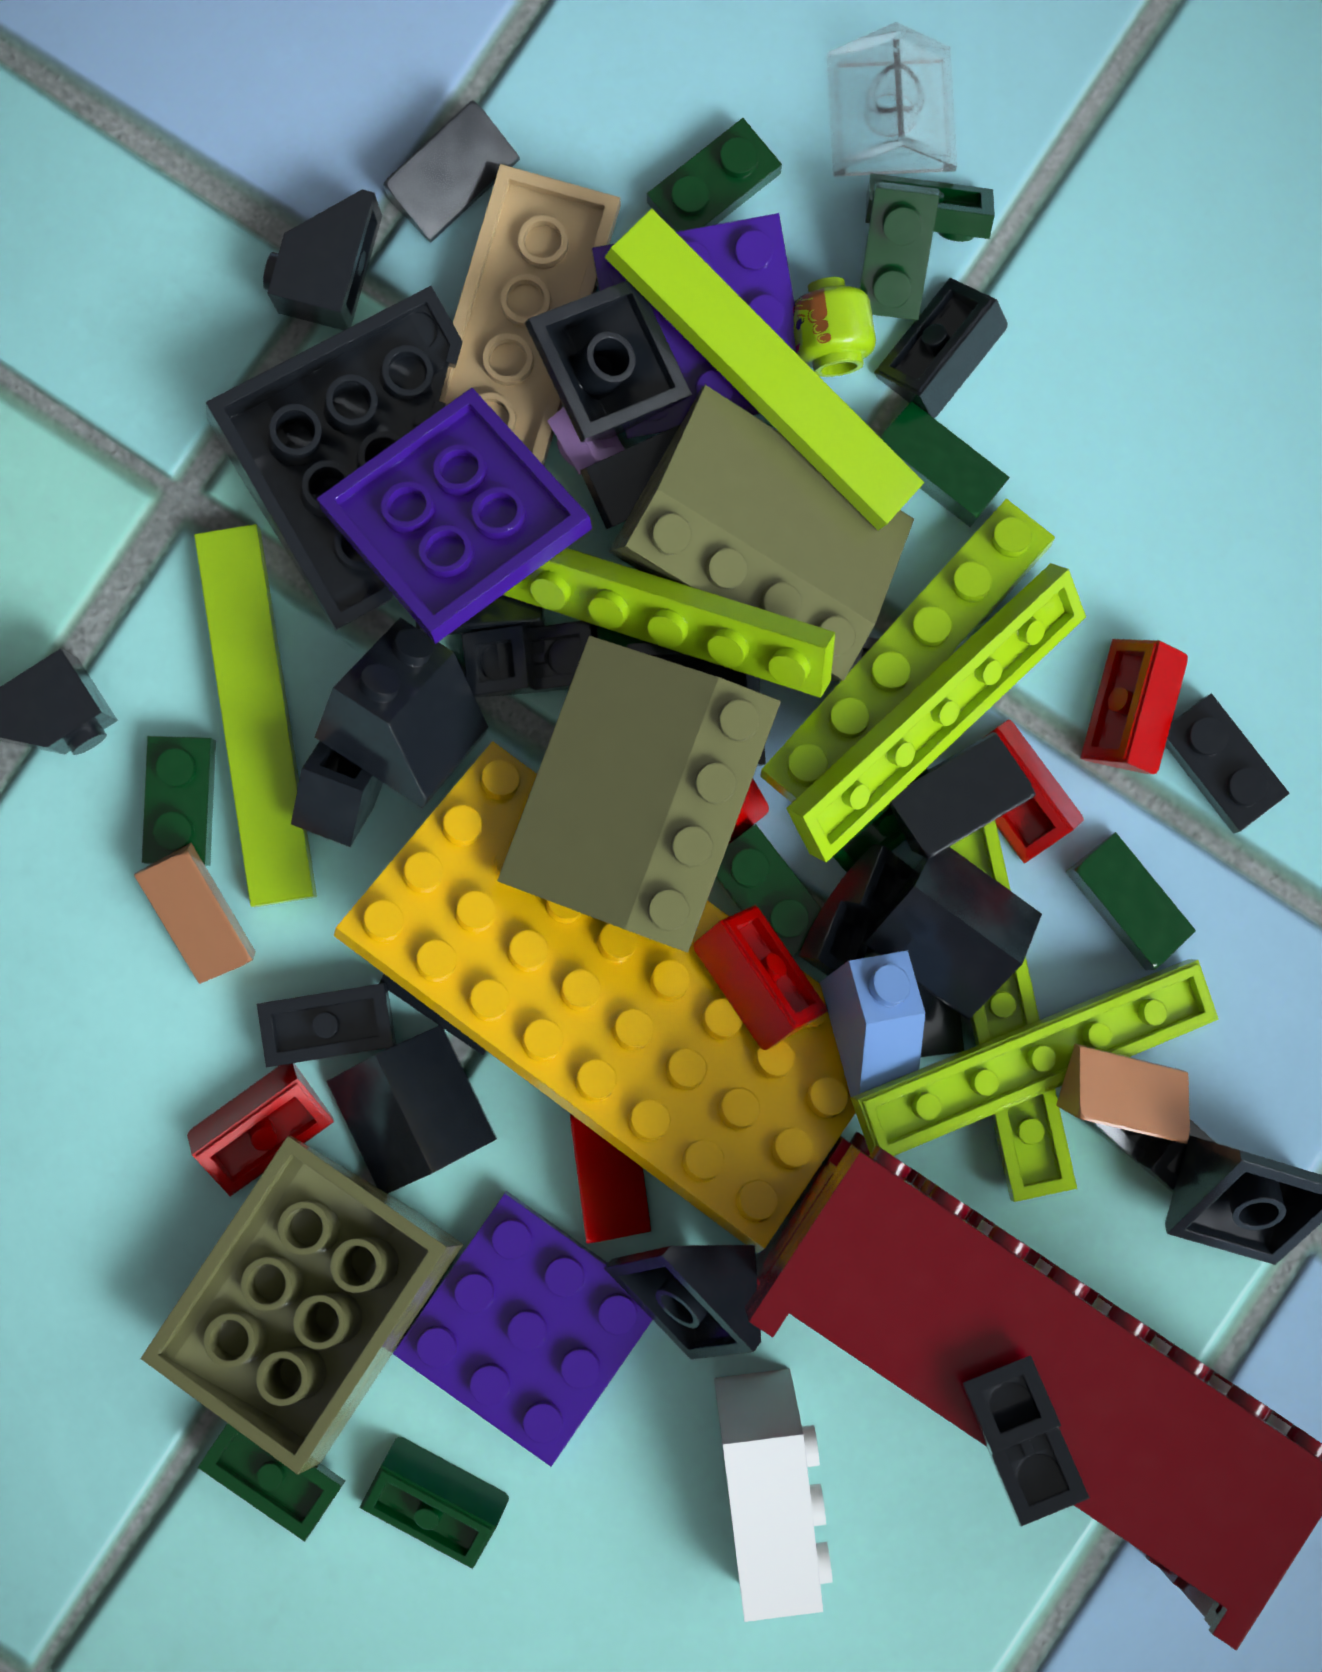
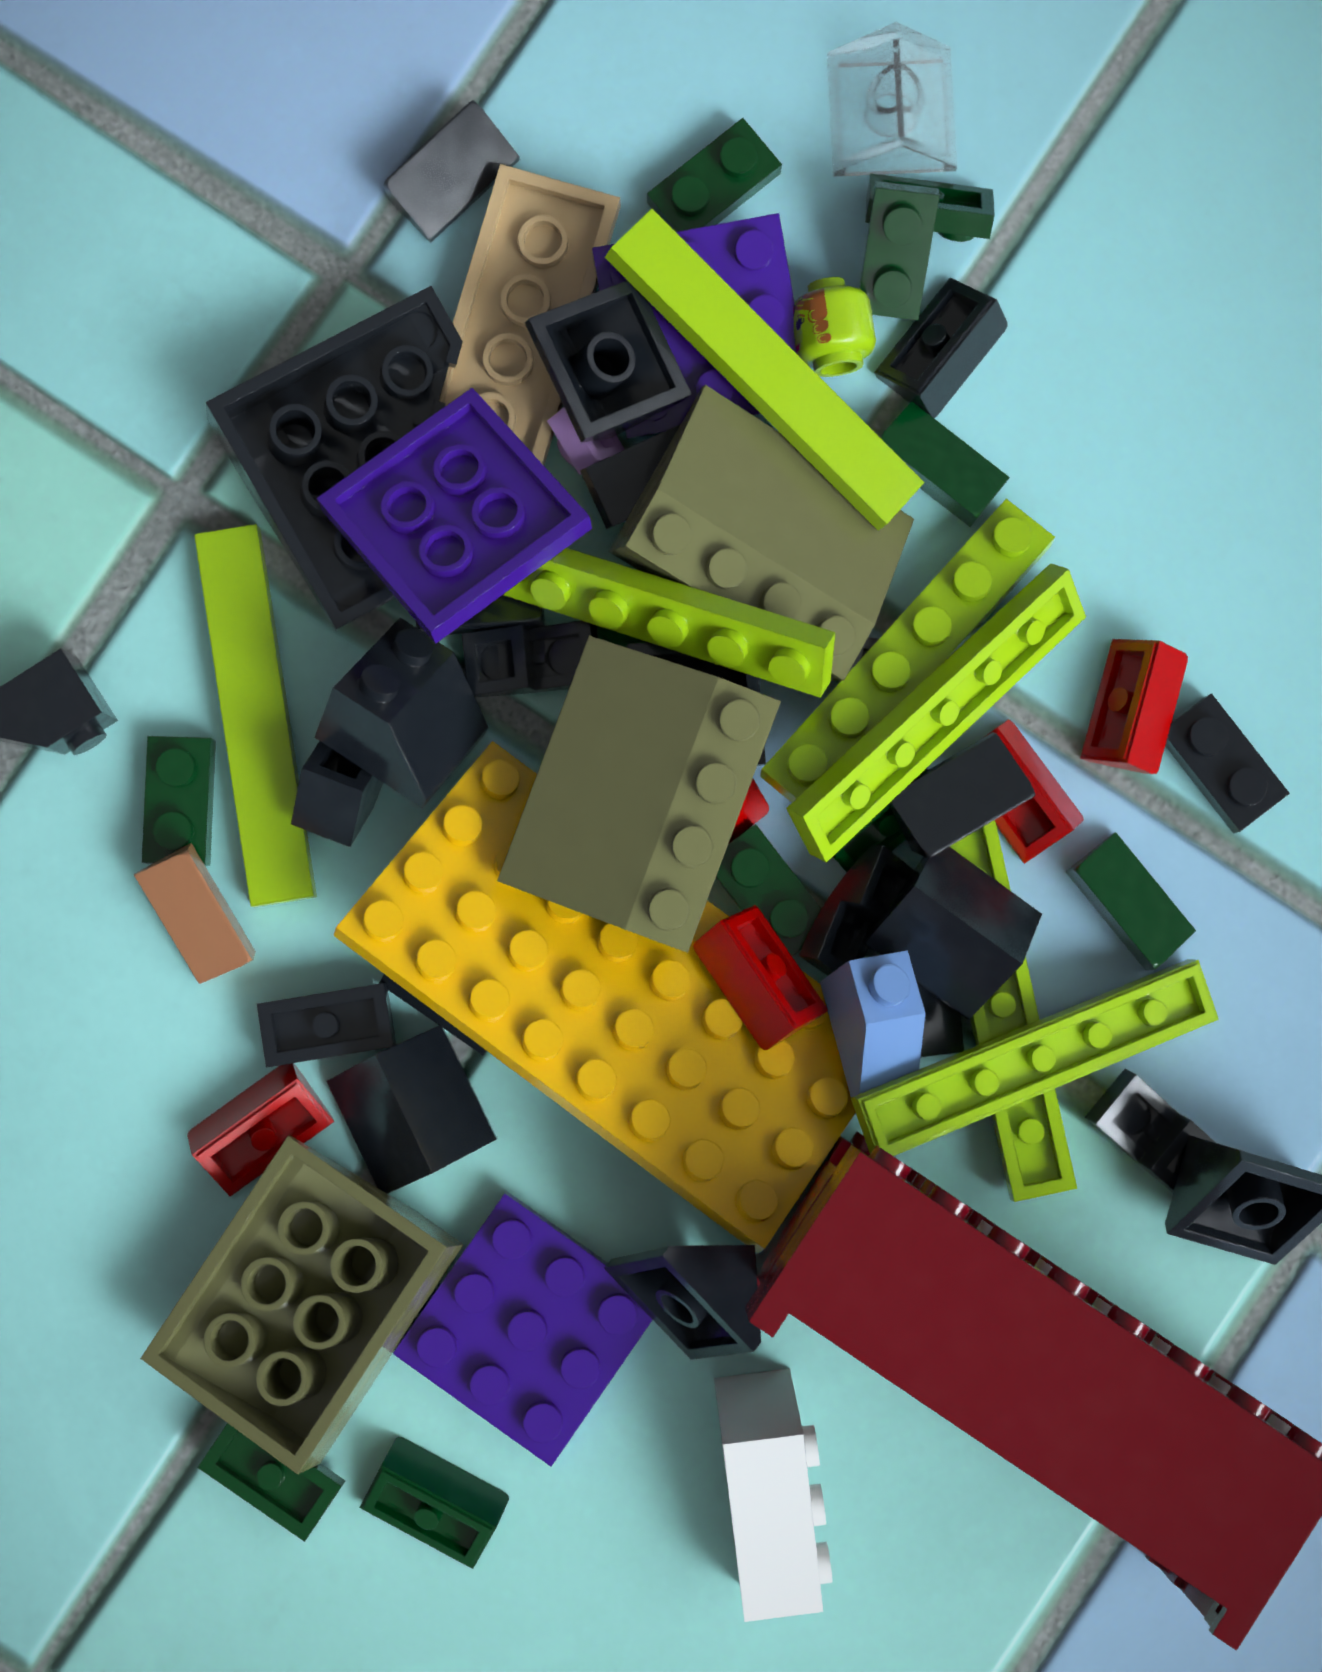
black slope [263,189,382,330] -> none
red slope [570,1114,651,1244] -> none
black slope [962,1355,1090,1527] -> none
nougat slope [1056,1044,1190,1144] -> none

